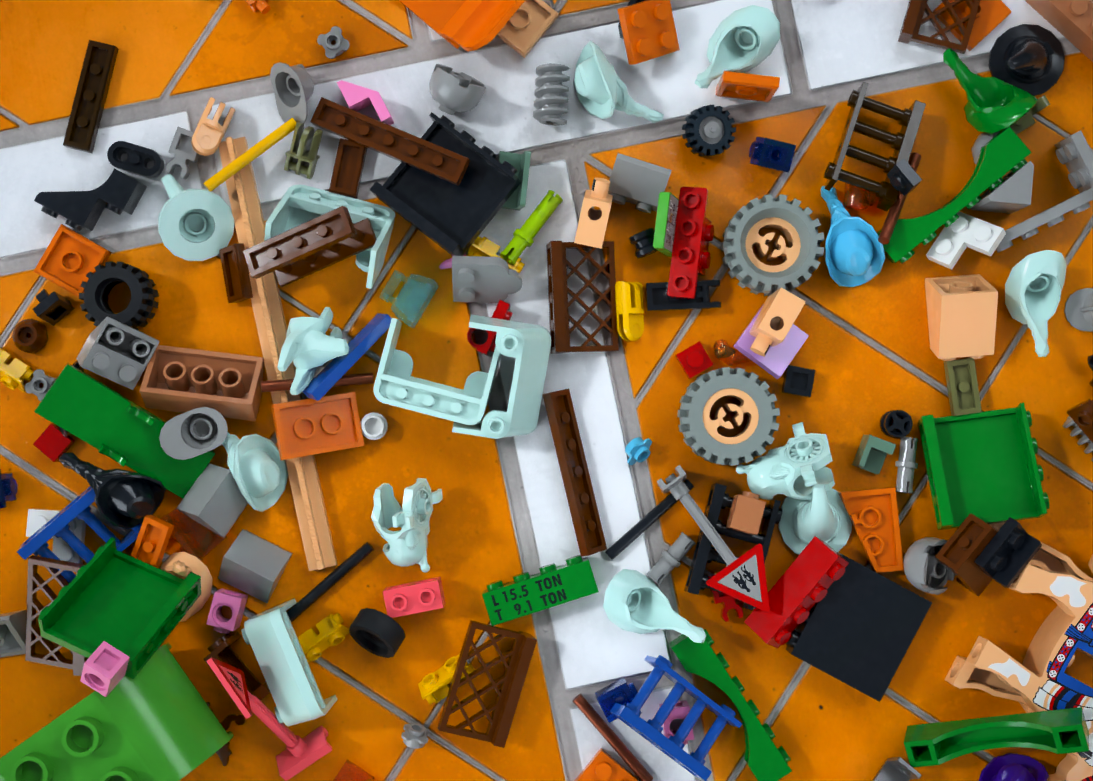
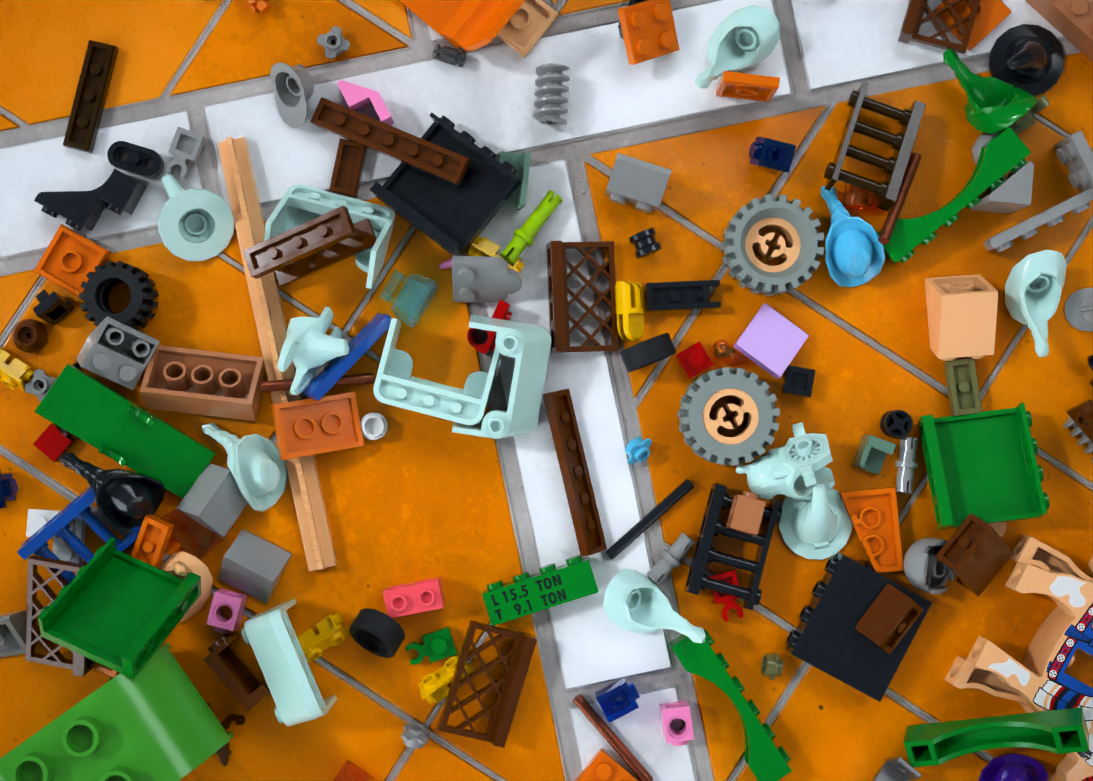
bright pink brick [80,641,130,697] -> none
light grey piece [159,407,228,460] -> none
light nougat arm [191,97,235,156] -> none
yellow bar [203,118,296,191] -> none
coral piece [207,657,333,781] -> none
reddish brown tile [219,243,253,303] -> none
olive arm [284,122,323,179] -> none
black bar [287,542,374,622] -> none
light aqua helmet [371,478,443,573] -> none
light grey cylinder [429,64,486,115] -> none
light aqua hat [573,41,664,123] -> none
light nougat torso [574,178,613,249] -> none
blue fence [610,655,742,781] -> none
bright green tile [653,192,679,257] -> none
light grey piece [657,465,770,612] -> none
red bracket [667,187,714,299] -> none
black wheel [682,105,736,157] -> none
red brick [744,536,849,648] -> none
light nougat torso [749,287,806,356] -> none
black plate [887,158,922,197] -> none
white plate [926,211,1006,270] -> none
black bracket [974,517,1042,588] -> none
none -> green plate [405,626,458,665]
none -> dark grey piece [433,44,467,67]
none -> black tyre [620,333,676,372]
none -> olive plate [761,652,783,680]
none -> reddish brown panel [855,584,923,655]

